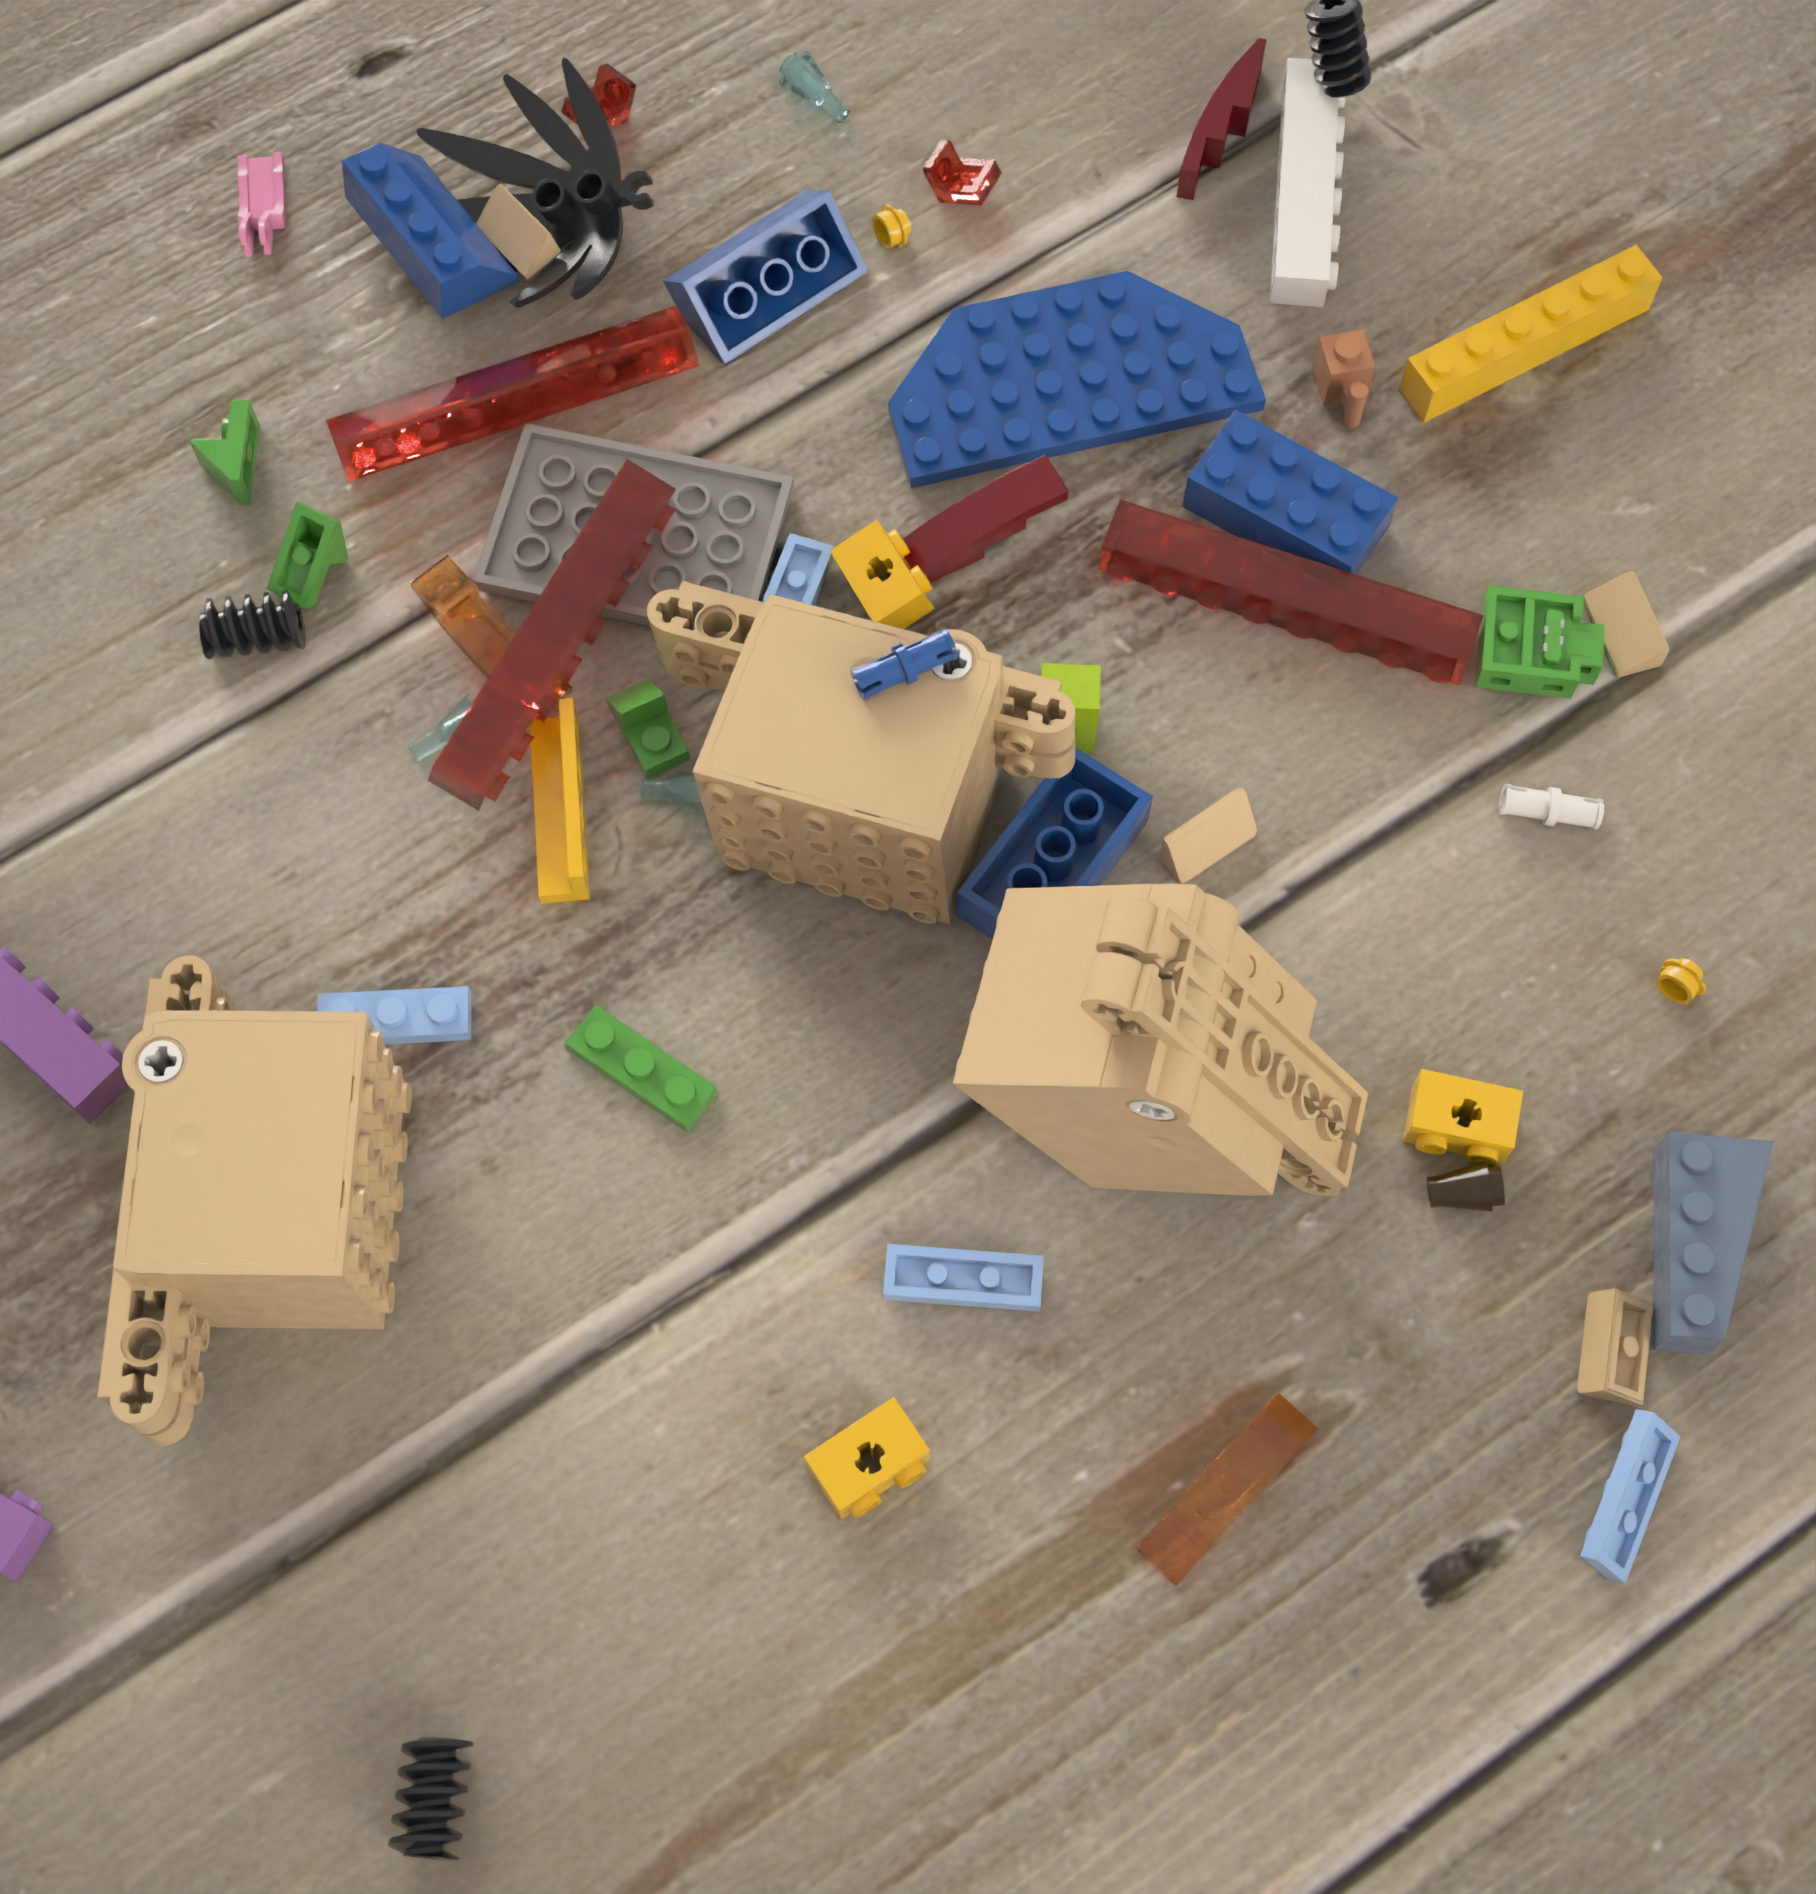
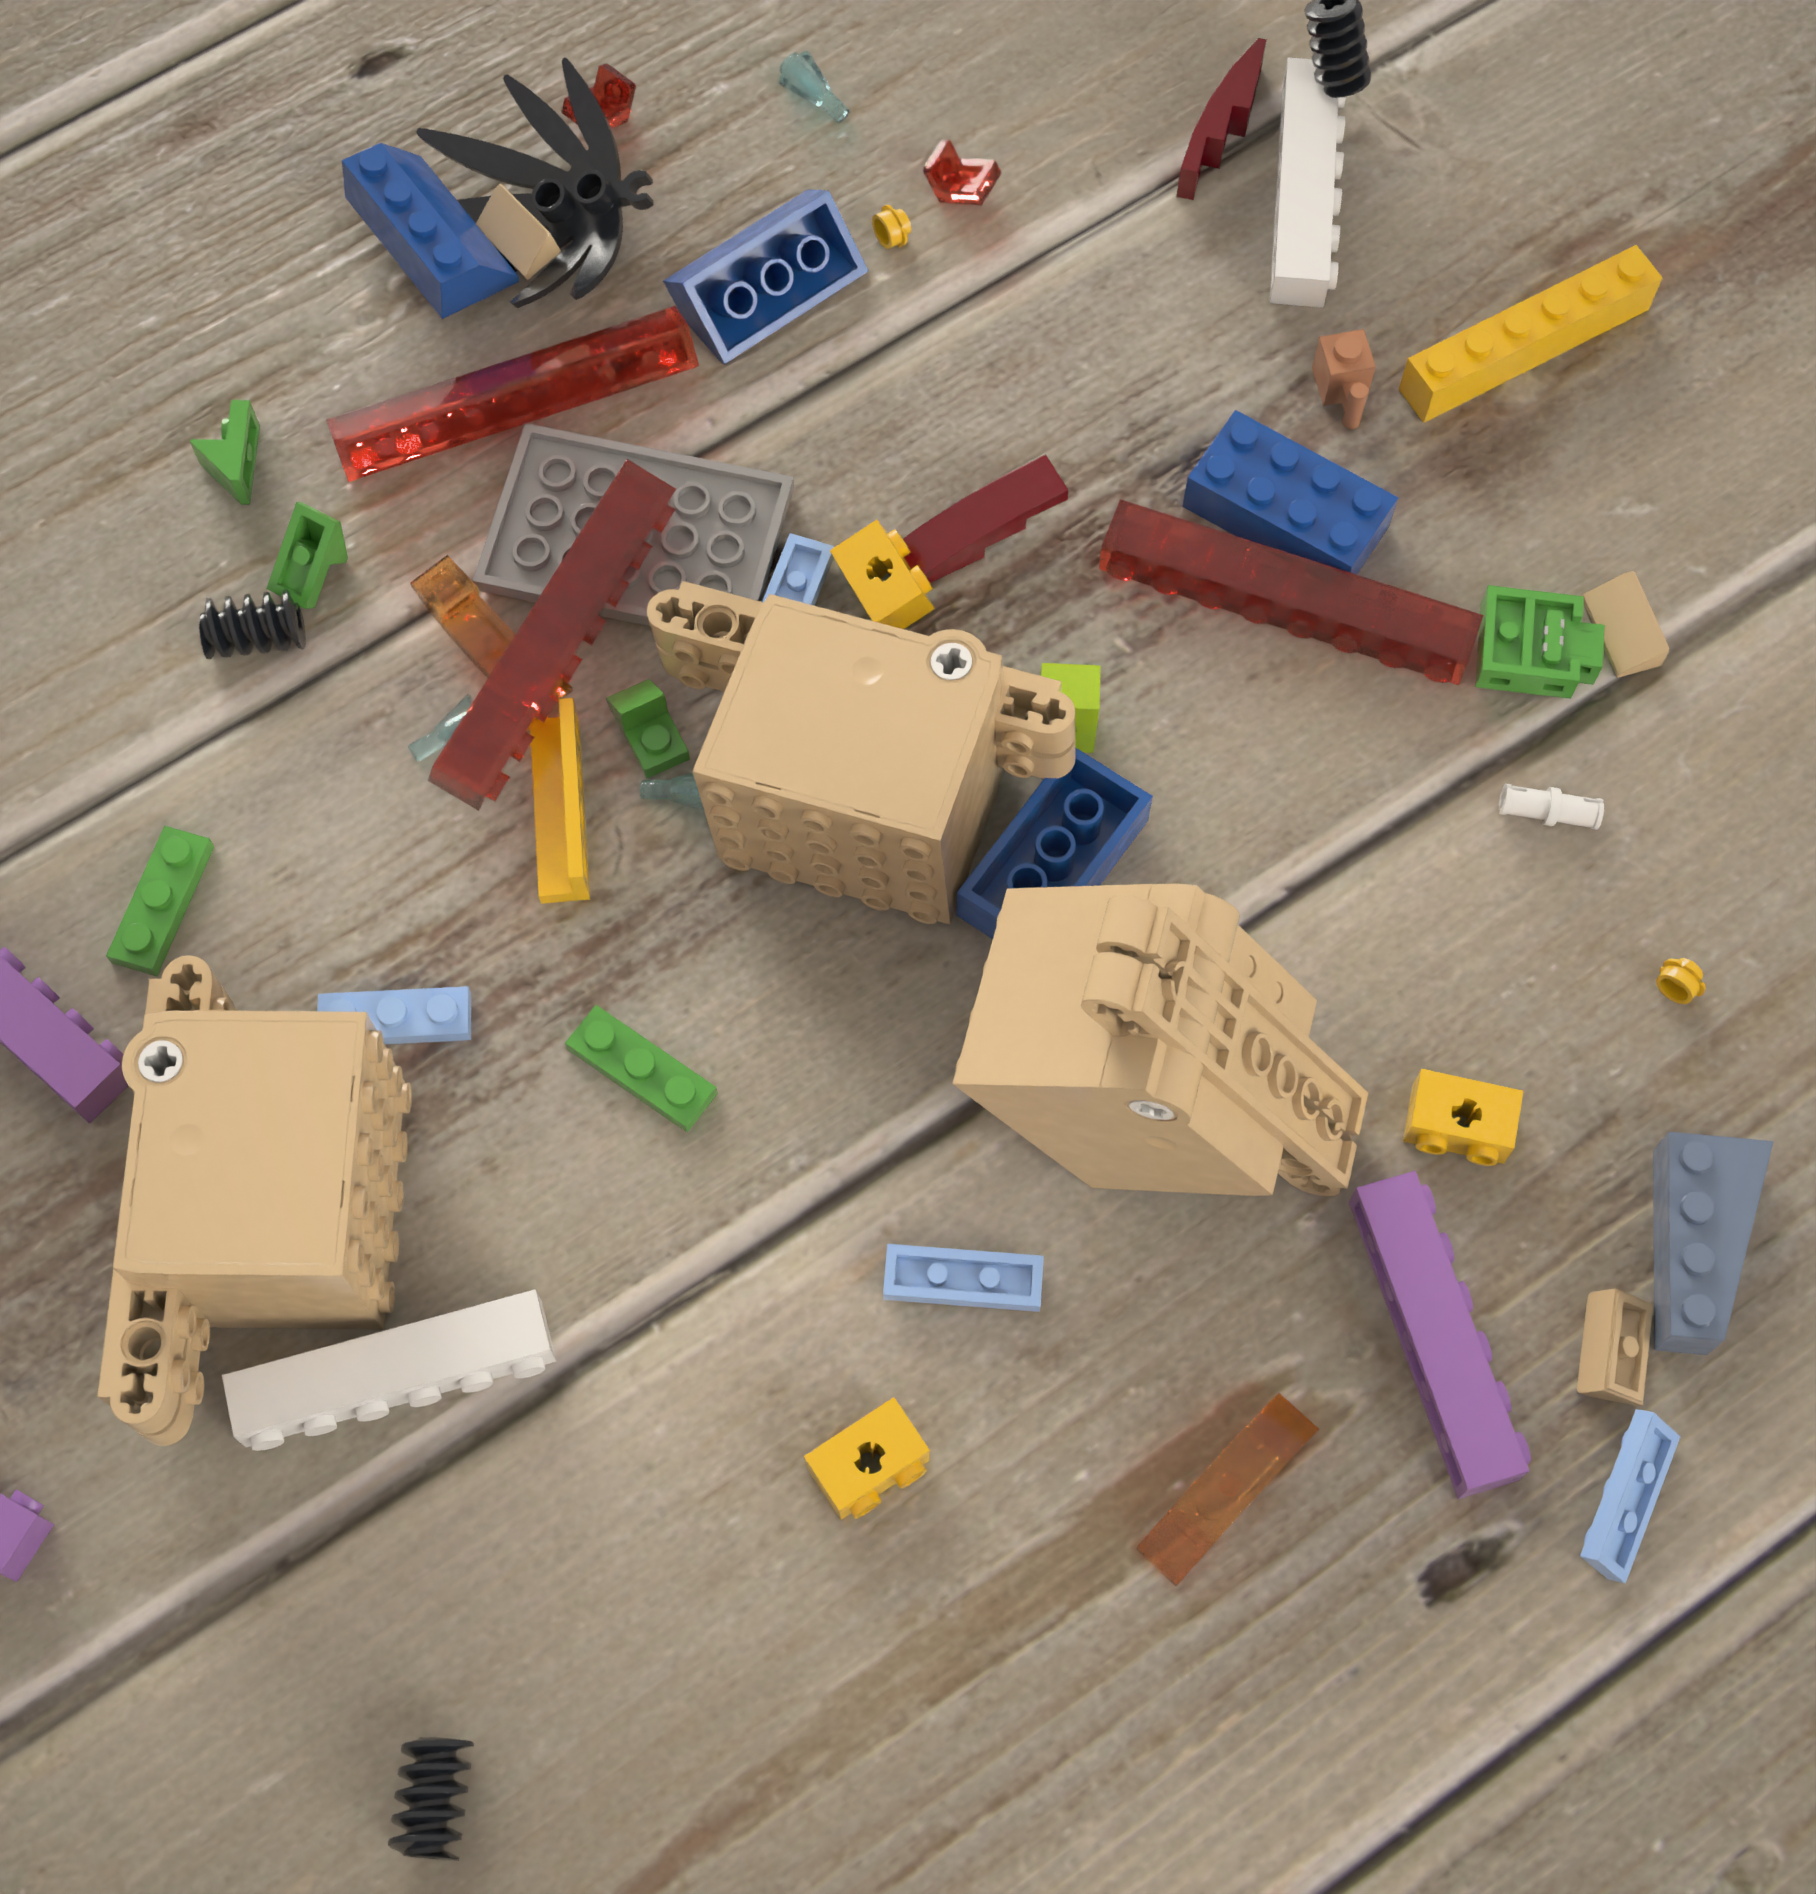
bright pink arm [238,151,286,257] -> none
blue pin [850,628,959,700] -> none
blue plate [888,271,1266,488] -> none
tan slope [1160,787,1257,884] -> none
dark brown cone [1427,1160,1505,1212] -> none
none -> bright green plate [106,825,215,976]
none -> white brick [222,1289,557,1451]
none -> medium lavender brick [1349,1171,1531,1499]

